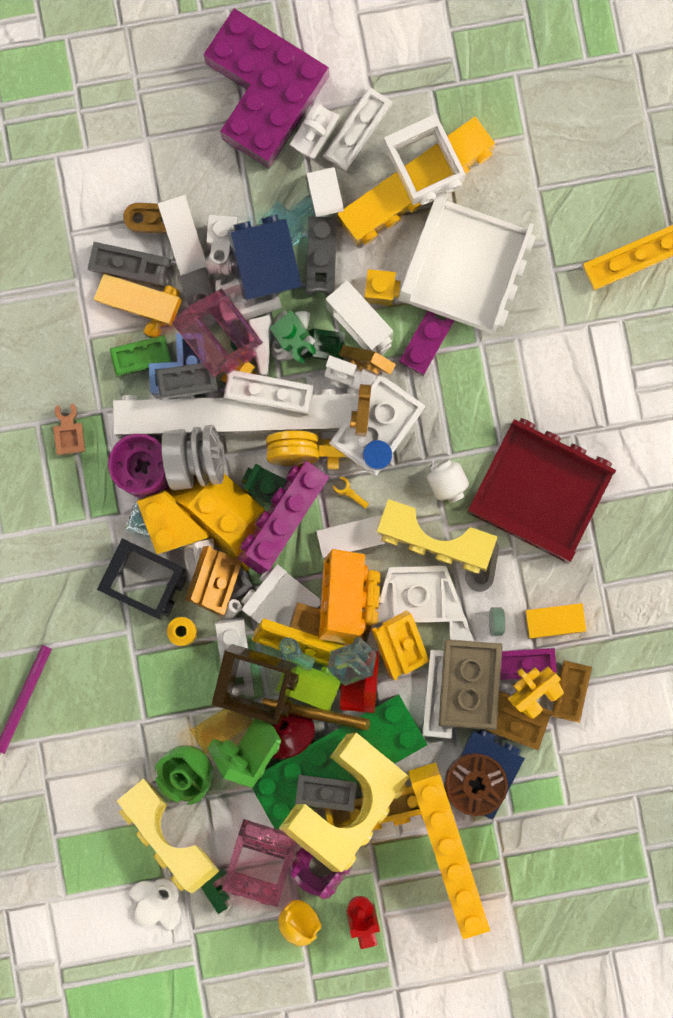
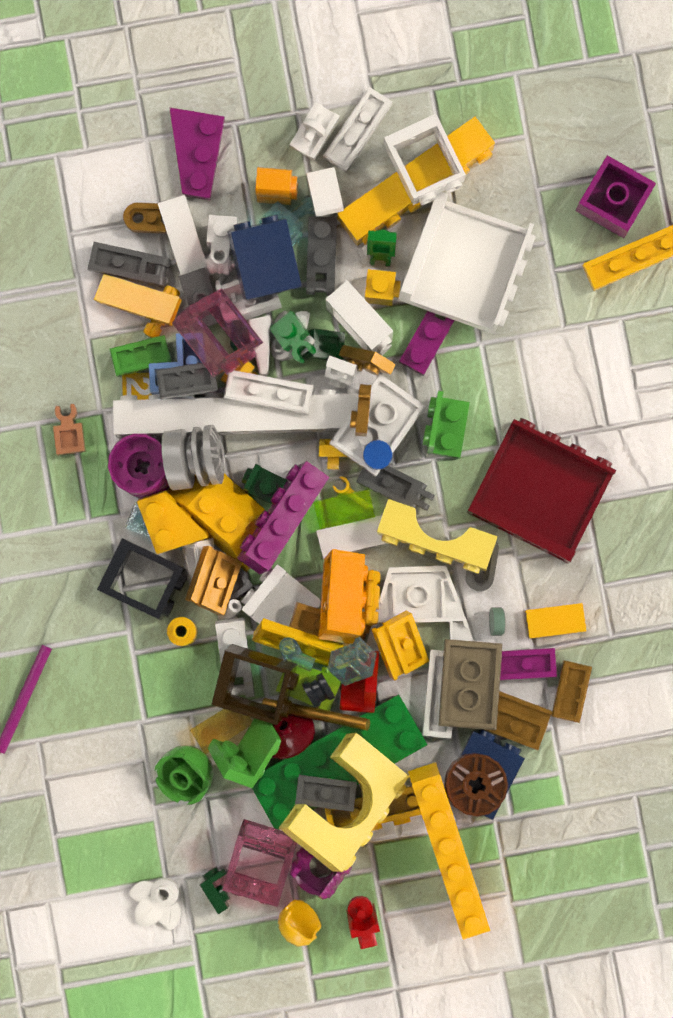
light yellow arch [117,779,219,894] -> none
magenta brick [203,8,329,169] -> none
yellow head [266,431,319,466] -> none
white head [427,459,469,503] -> none
yellow hips [508,666,564,719] -> none
none -> yellow sticker [122,373,152,400]
none -> magenta wing [169,107,225,201]
none -> light orange brick [255,167,298,205]
none -> black wheel [302,673,335,709]
none -> clear neon green plate [313,488,376,530]
none -> dark grey hinge [356,466,435,511]
none -> green plate [367,229,397,267]
none -> bright green bracket [422,390,470,459]
none -> magenta brick [575,155,656,239]

